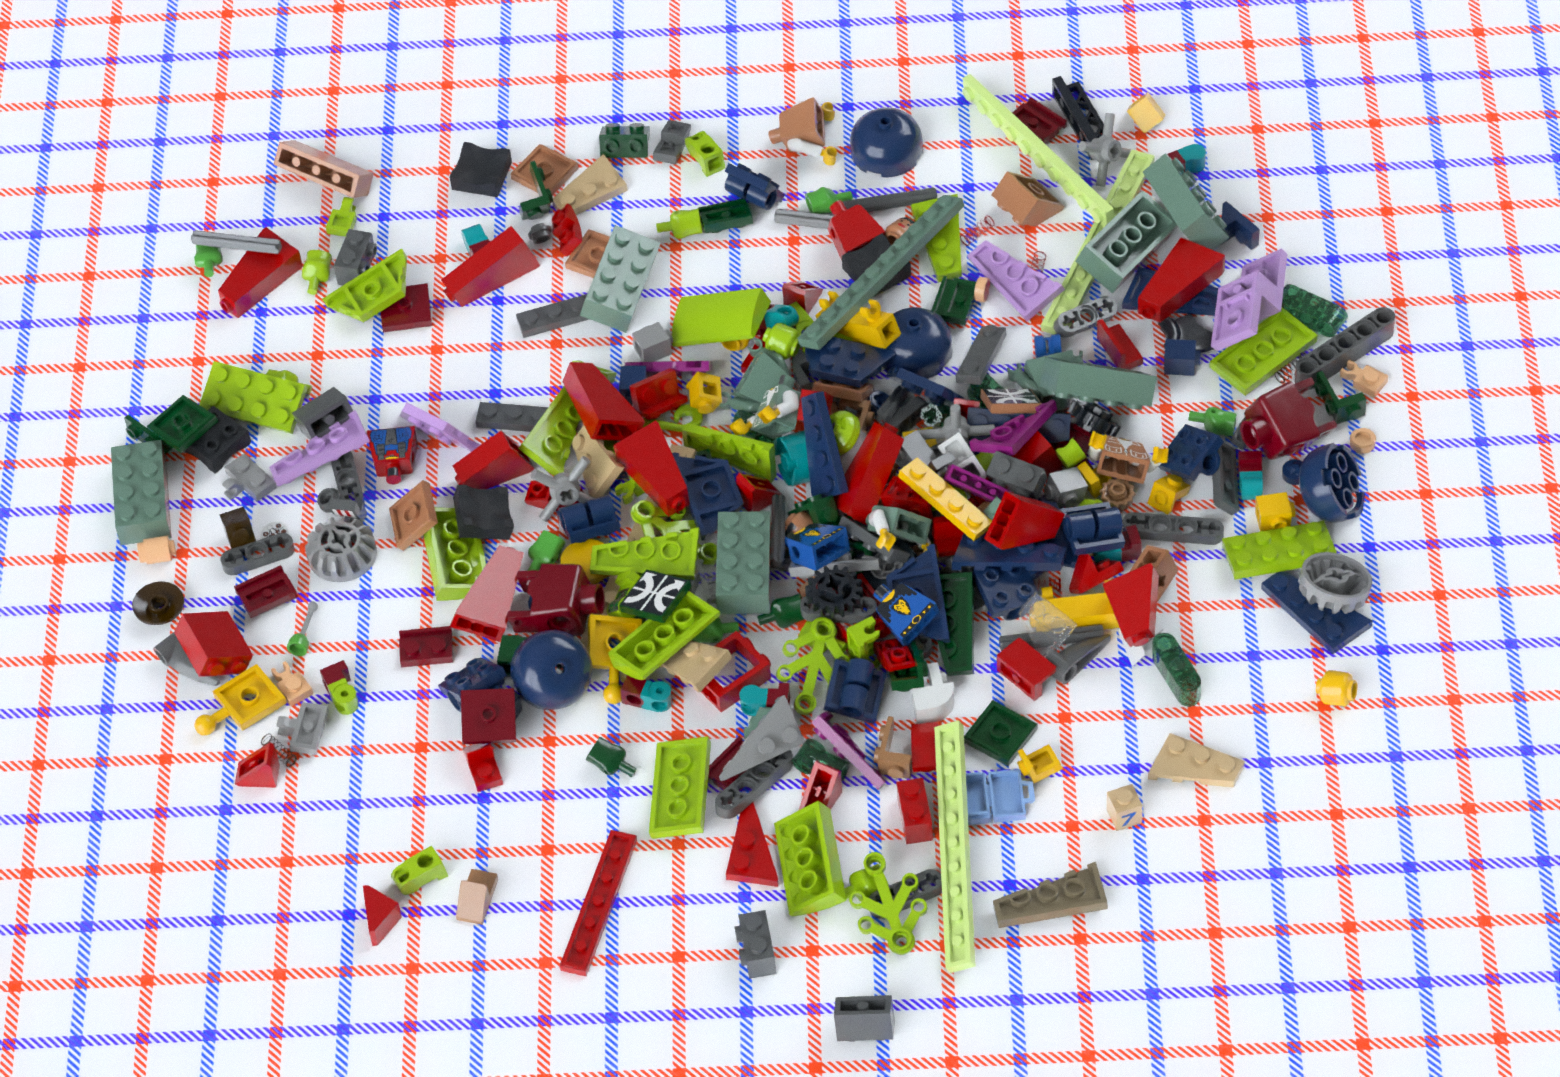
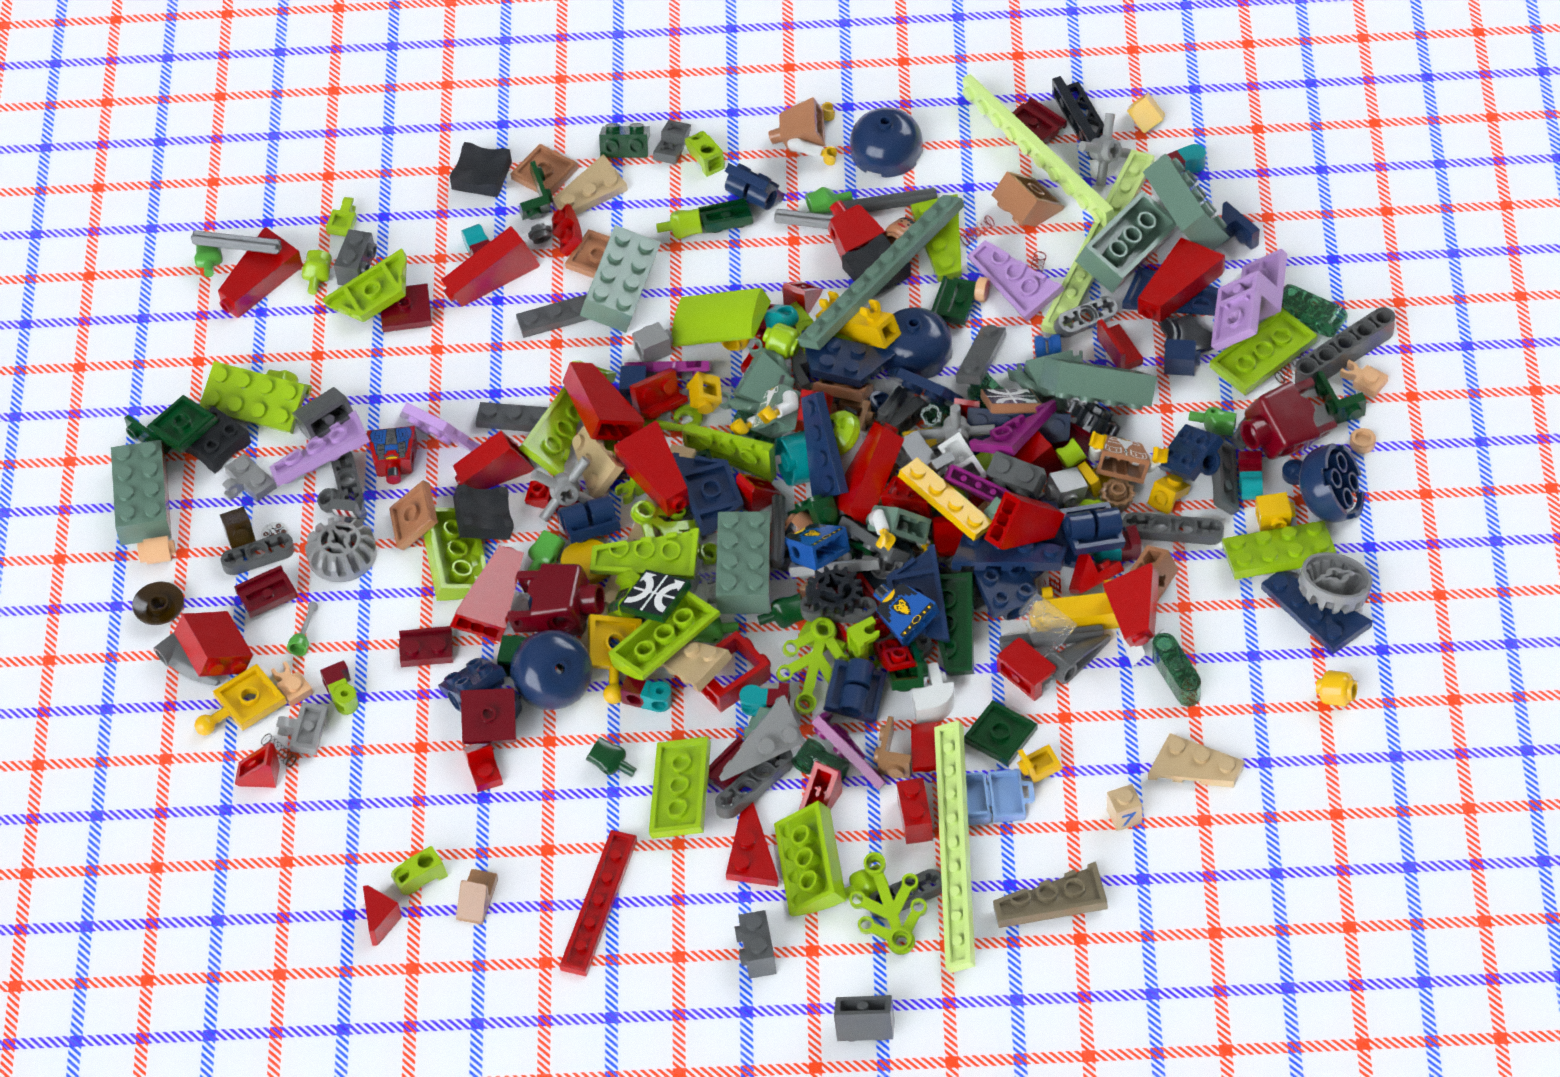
nougat brick [273,140,374,198] -> none

